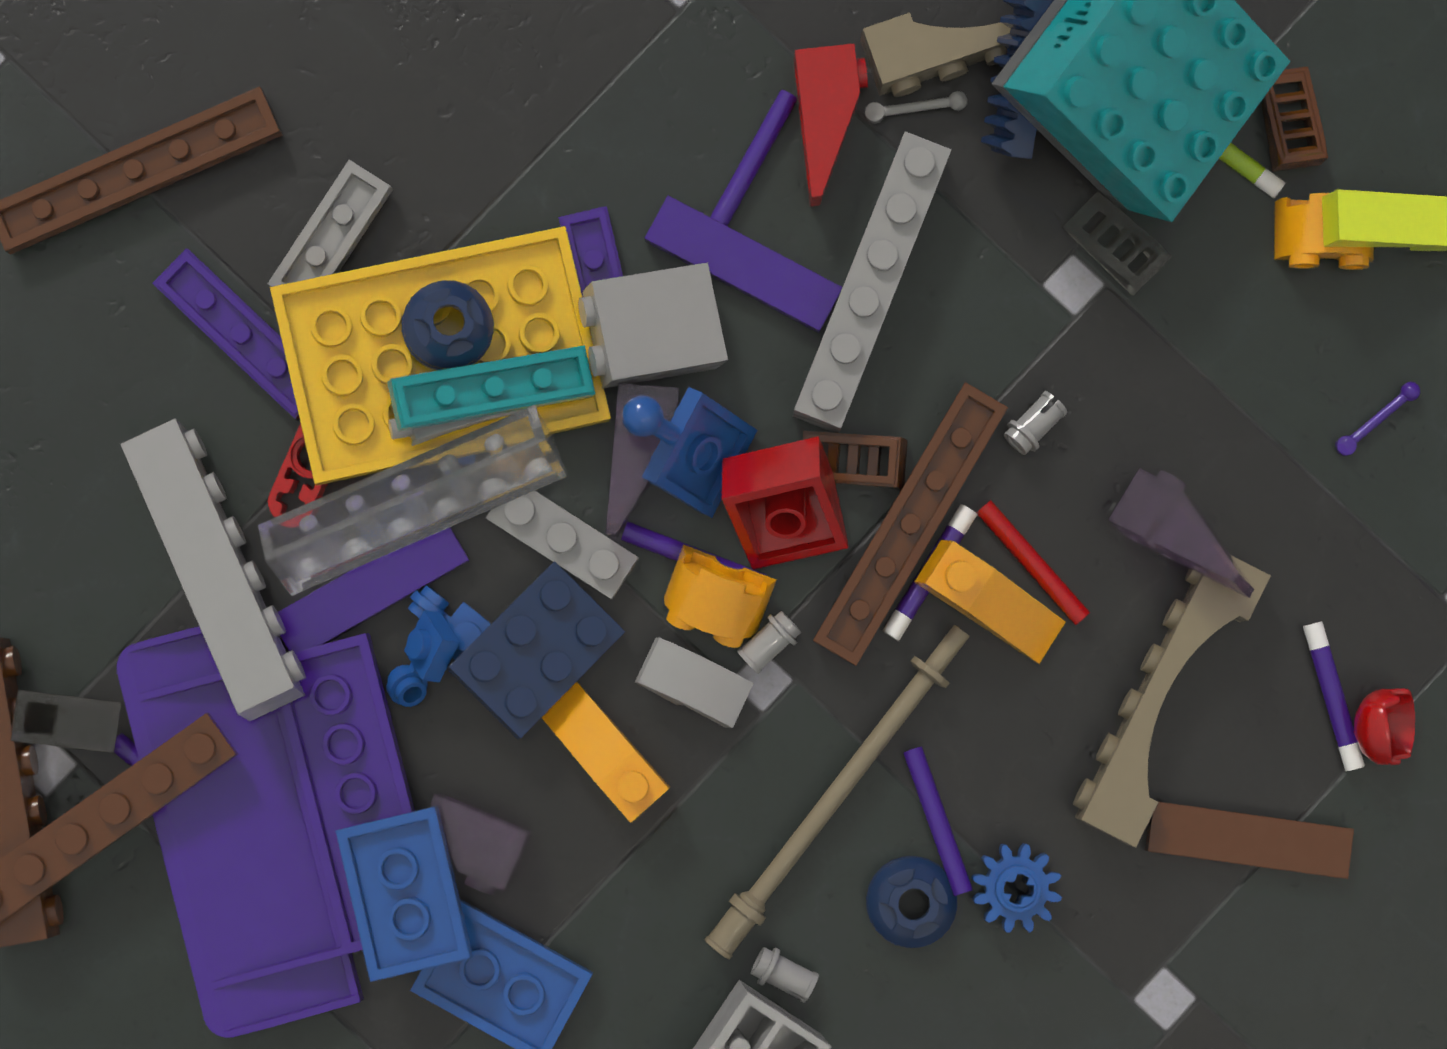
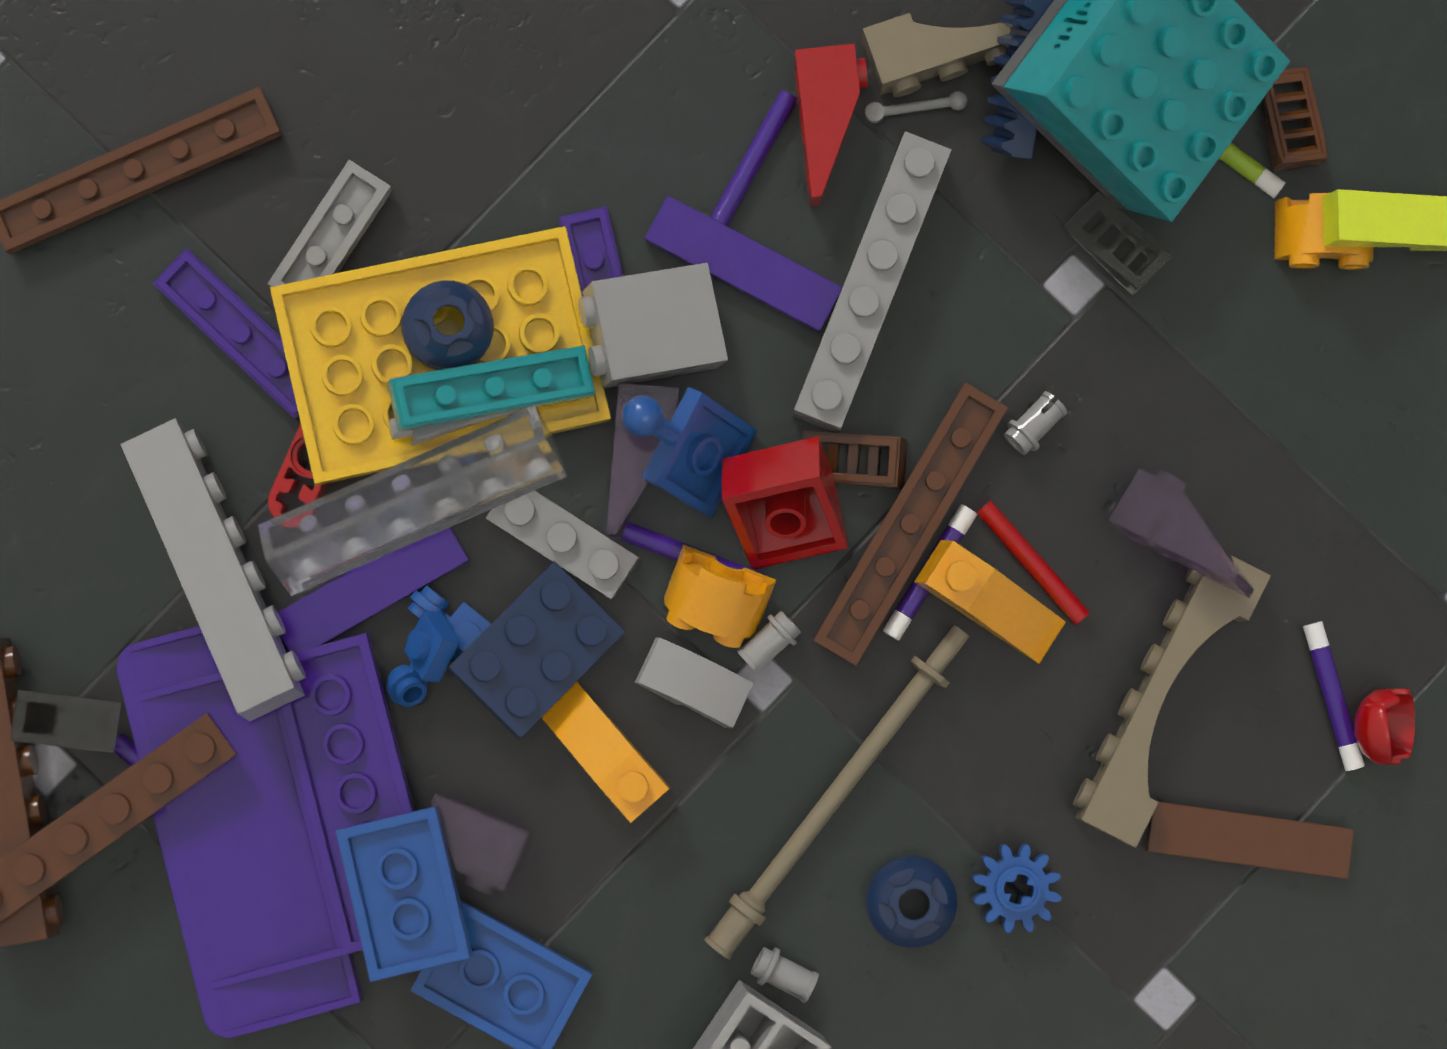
dark purple bar [903,746,973,896] -> none
dark purple hinge [1335,382,1421,456] -> none

